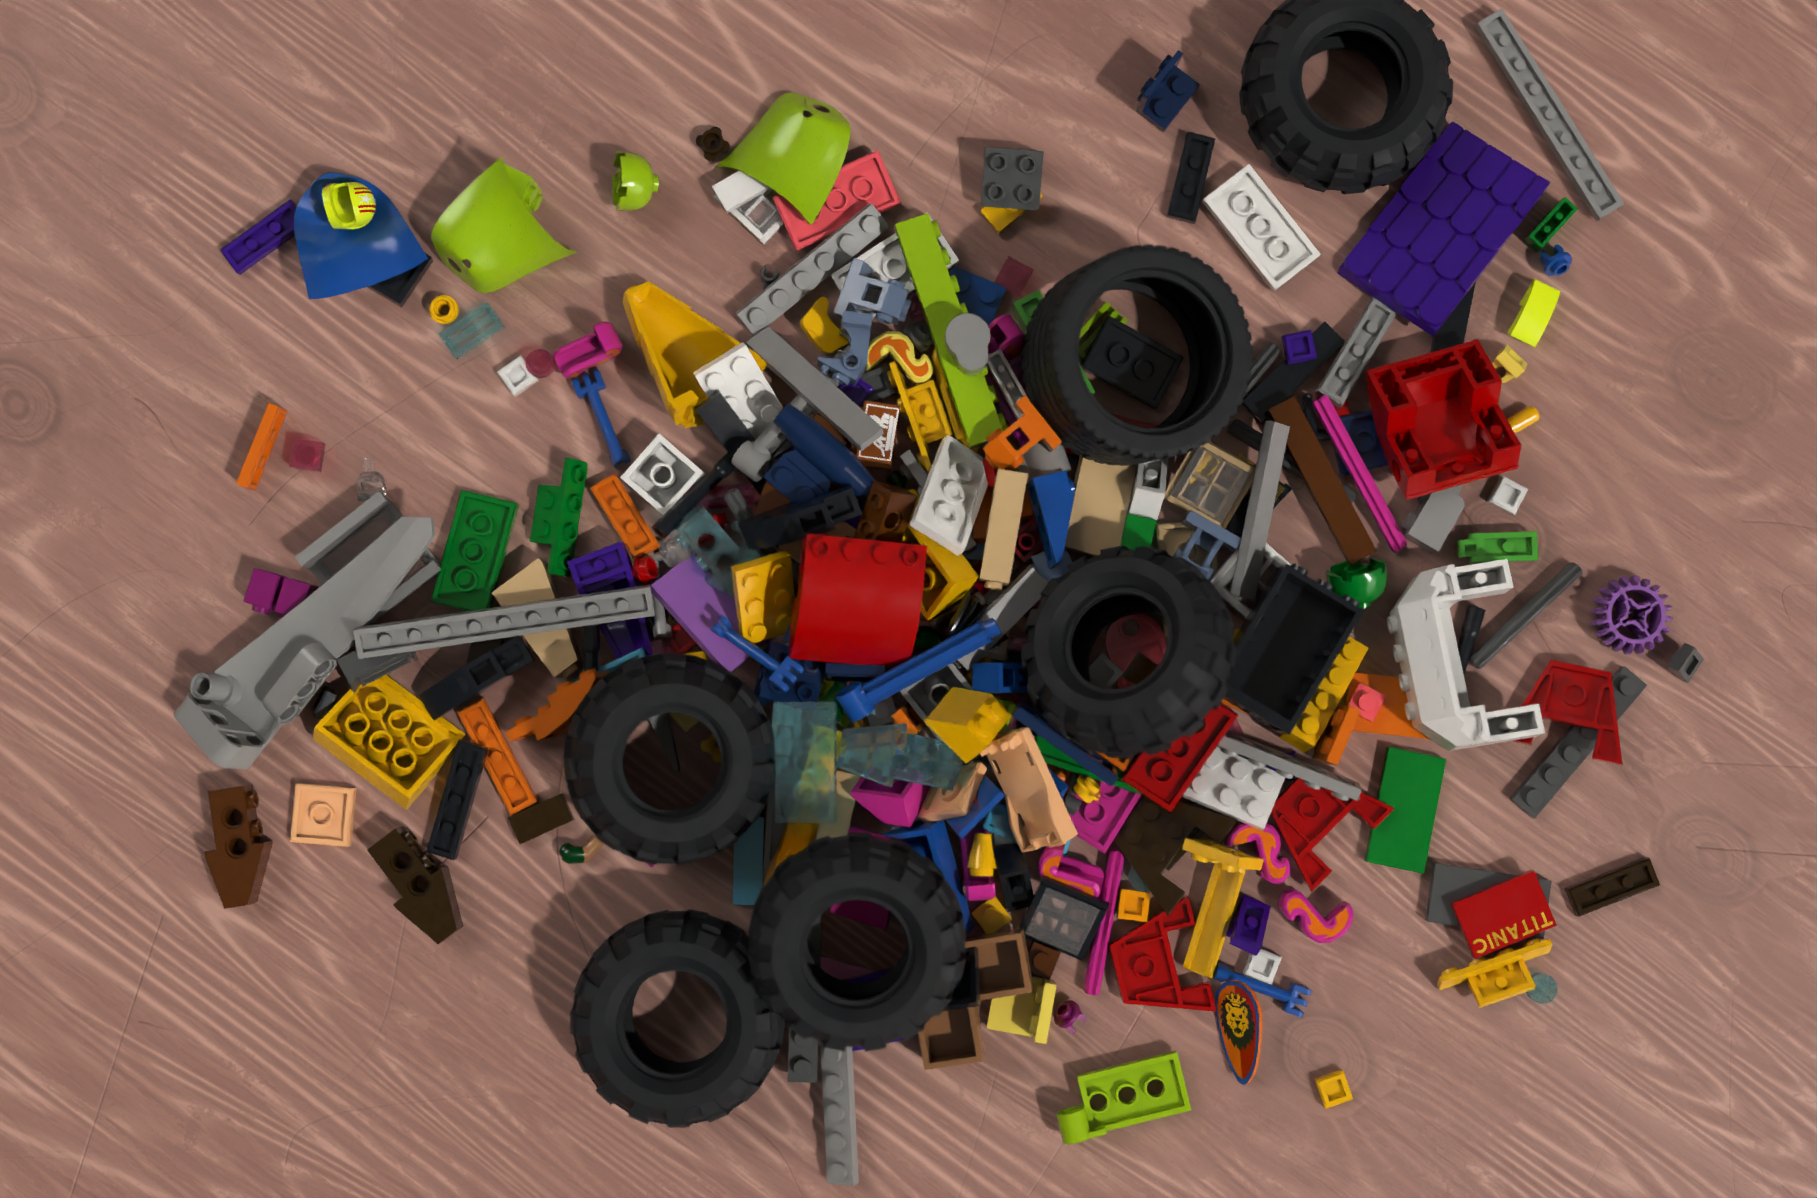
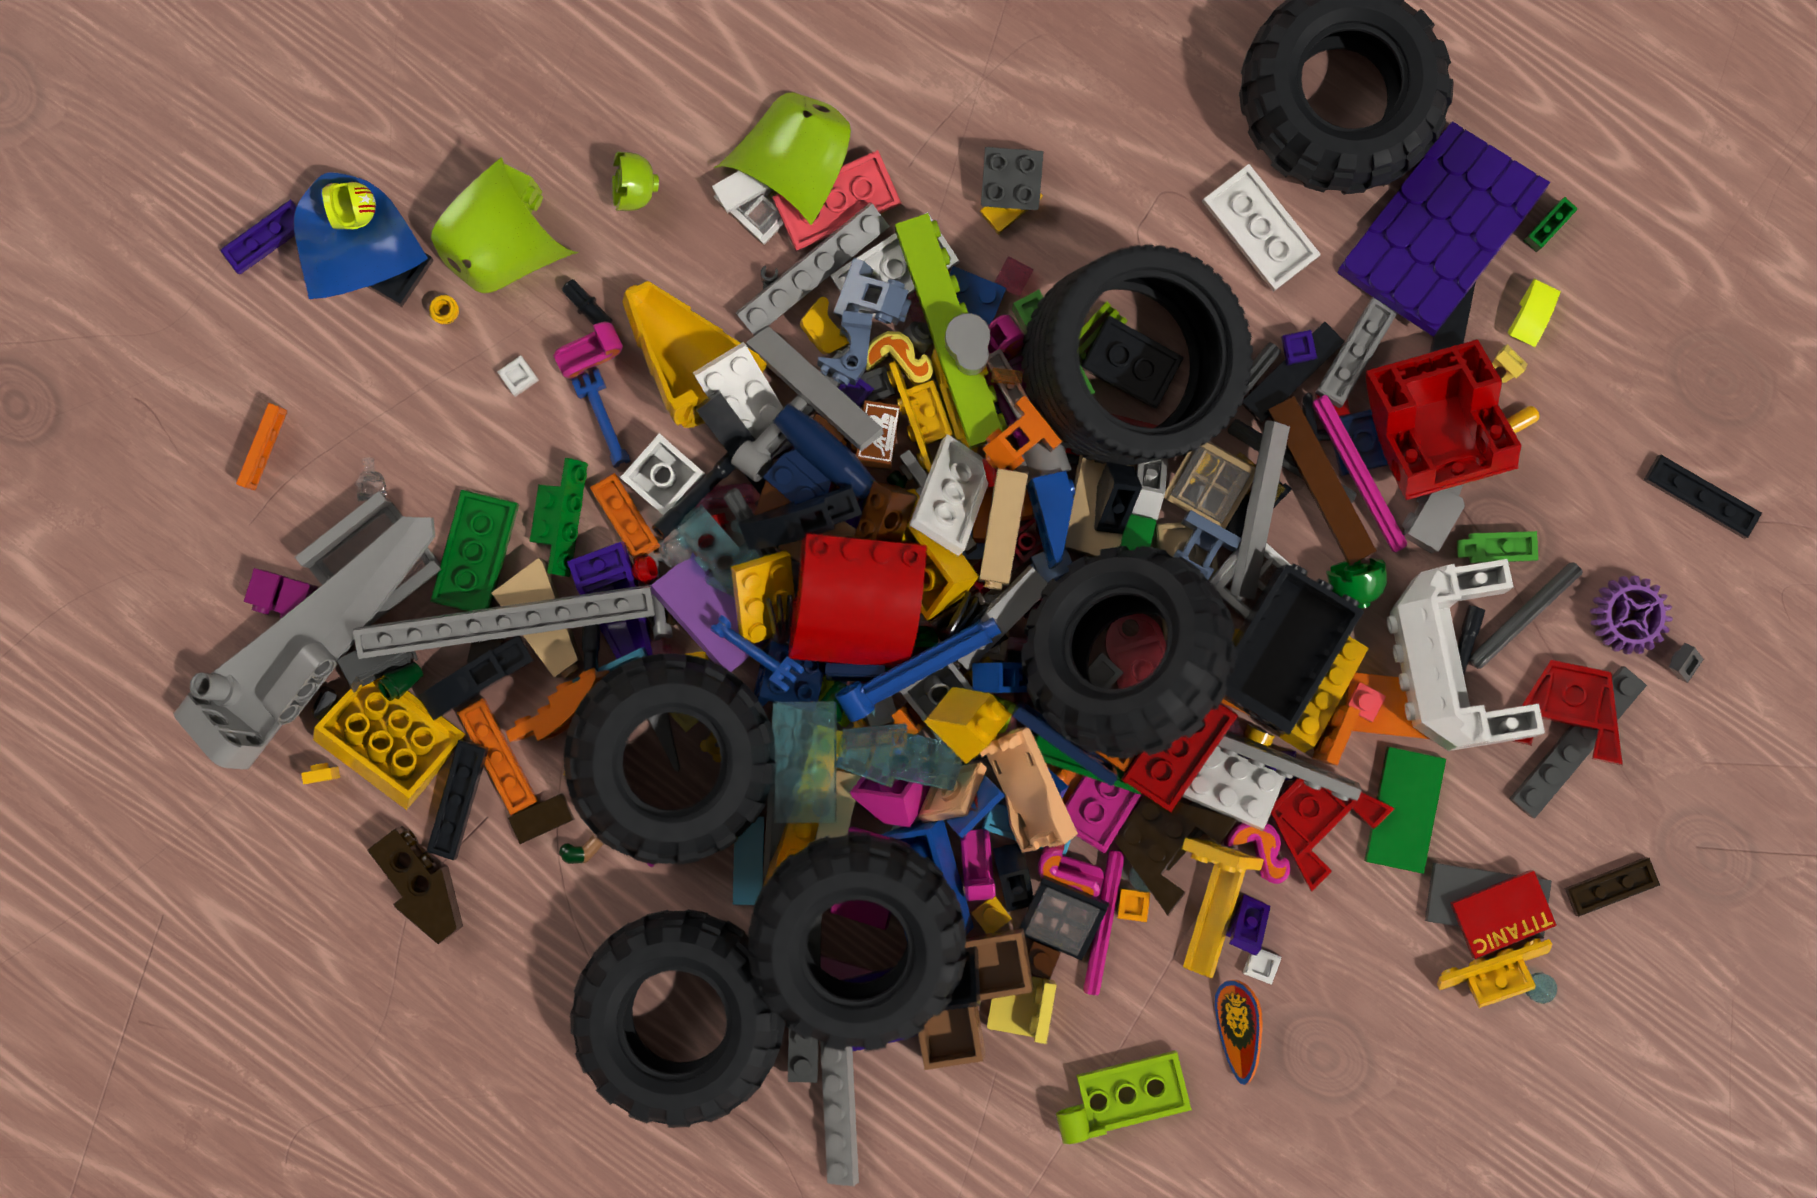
reddish brown brick [205,784,273,909] -> none
clear pink plate [289,438,326,472] -> none
light nougat tile [290,783,357,847] -> none
clear light blue tile [439,302,505,360] -> none
clear pink plate [526,349,555,378] -> none
red tile [668,623,698,654] -> none
dark brown plate [696,127,730,161] -> none
yellow cone [967,833,997,876] -> none
clear light blue tile [991,813,1017,845] -> none
magenta plate [1054,1000,1087,1034] -> none
dark grey hand [1063,773,1082,816] -> none
yellow plate [1073,775,1101,804] -> none
red wing [1109,895,1217,1012] -> none
dark brown plate [1121,652,1158,685] -> none
dark blue bracket [1136,50,1200,133] -> none
black tile [1166,132,1216,224] -> none
blue hinge [1211,961,1312,1018] -> none
dark pink animal [1278,889,1353,943] -> none
yellow tile [1314,1069,1353,1109] -> none
light grey plate [1474,8,1624,221] -> none
white tile [1487,475,1528,515] -> none
blue plate [1540,244,1572,276] -> none
none -> yellow plate [301,762,340,785]
none -> dark green cone [377,662,423,701]
none -> black axle [562,279,612,325]
none -> black piece [766,594,793,645]
none -> clear orange tile [990,368,1023,386]
none -> black slope [1094,463,1142,534]
none -> yellow tile [1244,725,1275,746]
none -> black tile [1643,455,1762,539]

